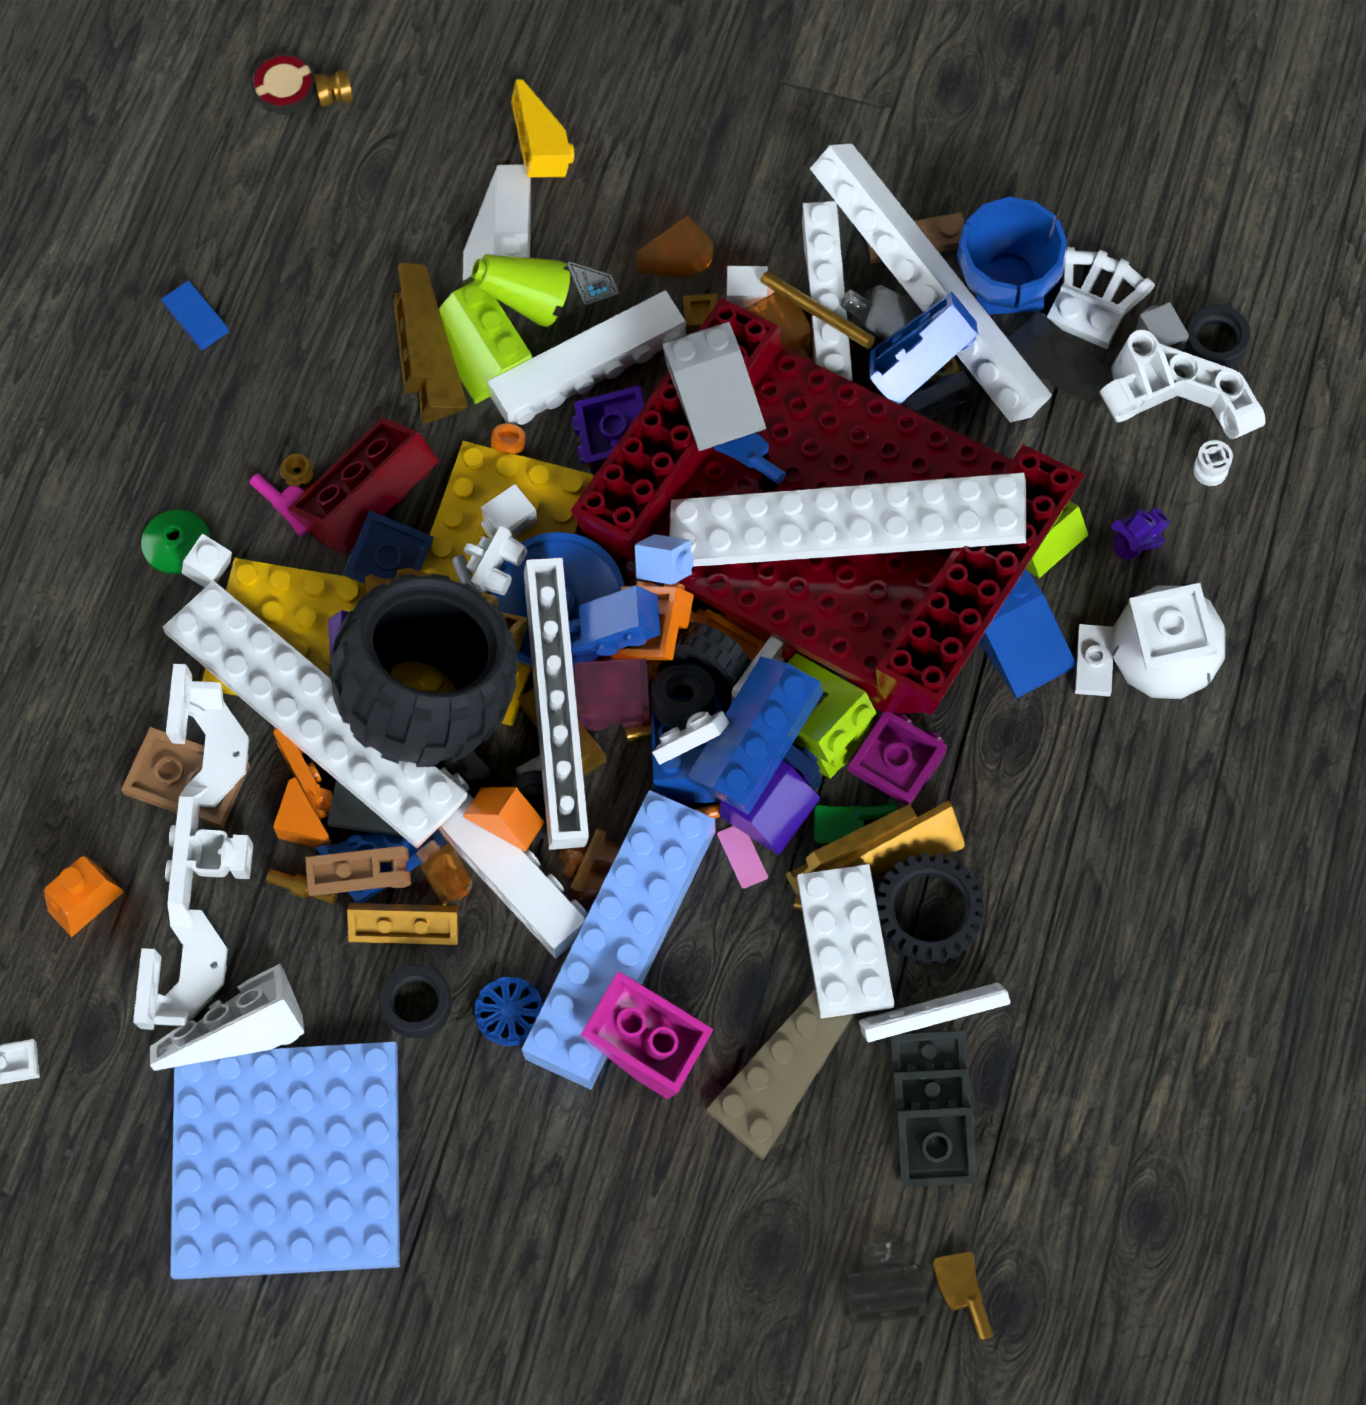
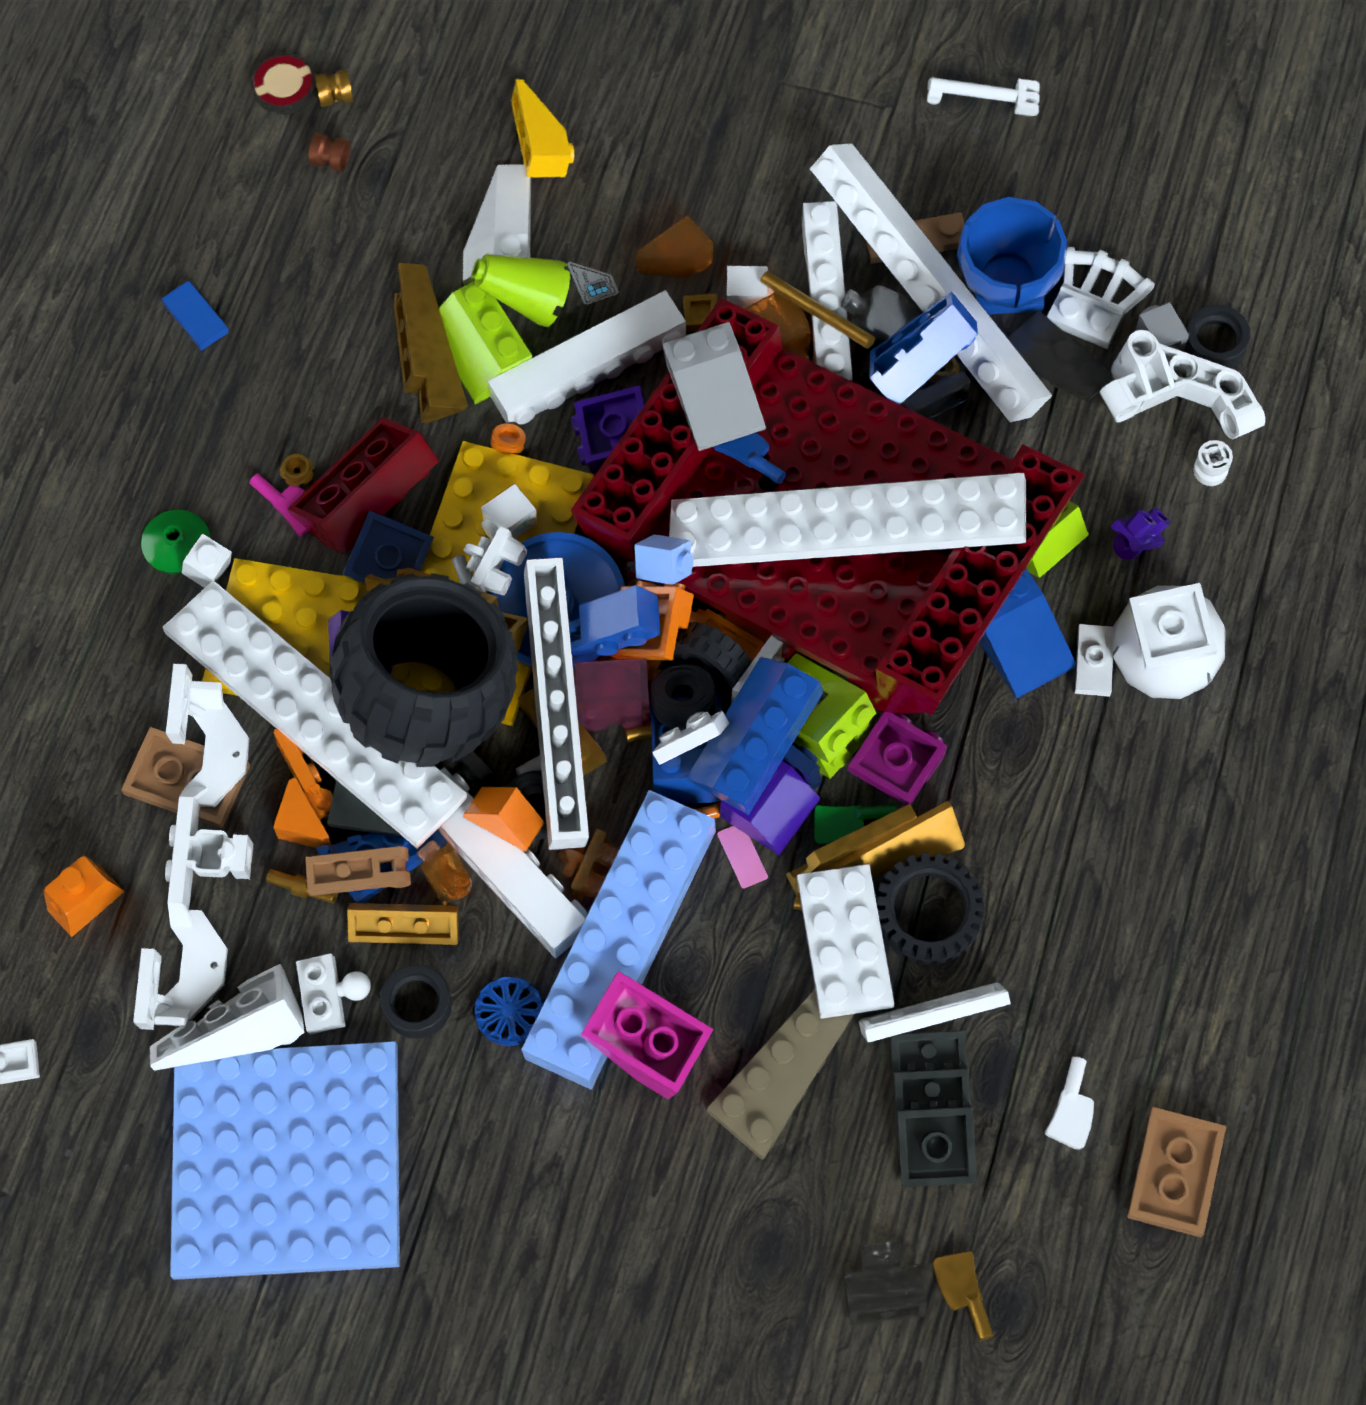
none -> white plate [296,954,371,1035]
none -> copper wheel [308,133,350,172]
none -> white hinge [927,77,1040,116]
none -> white piece [1045,1057,1094,1150]
none -> medium nougat plate [1127,1107,1226,1237]

